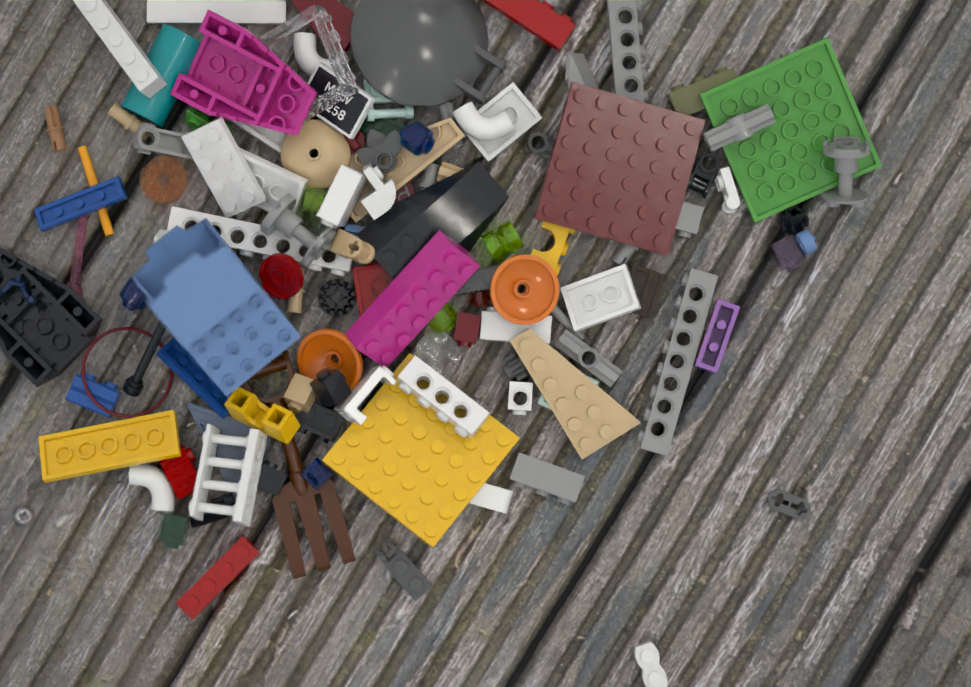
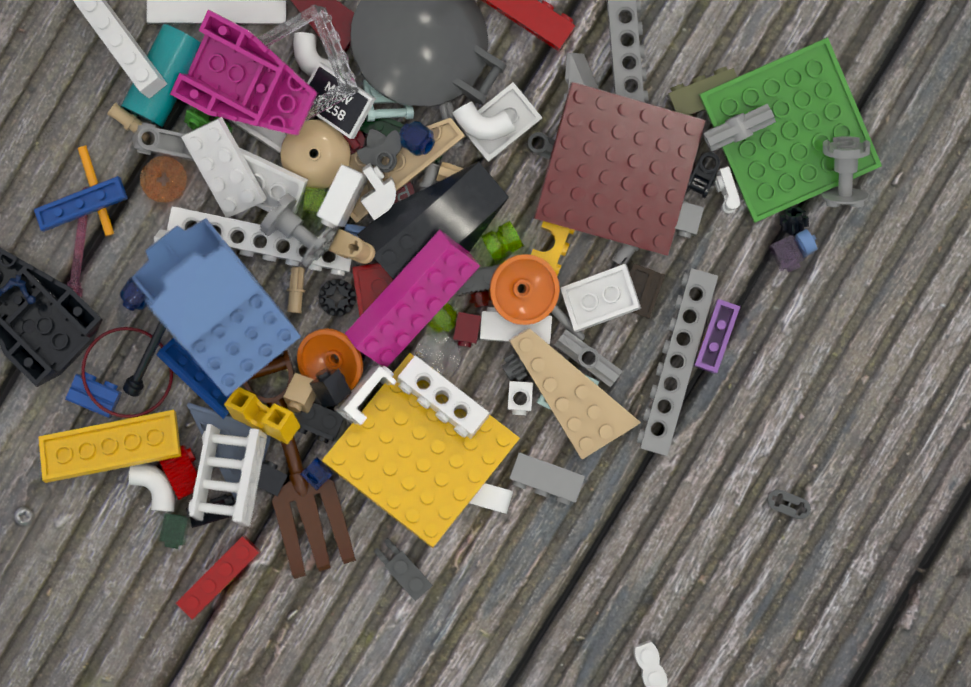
medium nougat axle [44,105,67,152] -> none
red tile [259,253,304,299] -> none

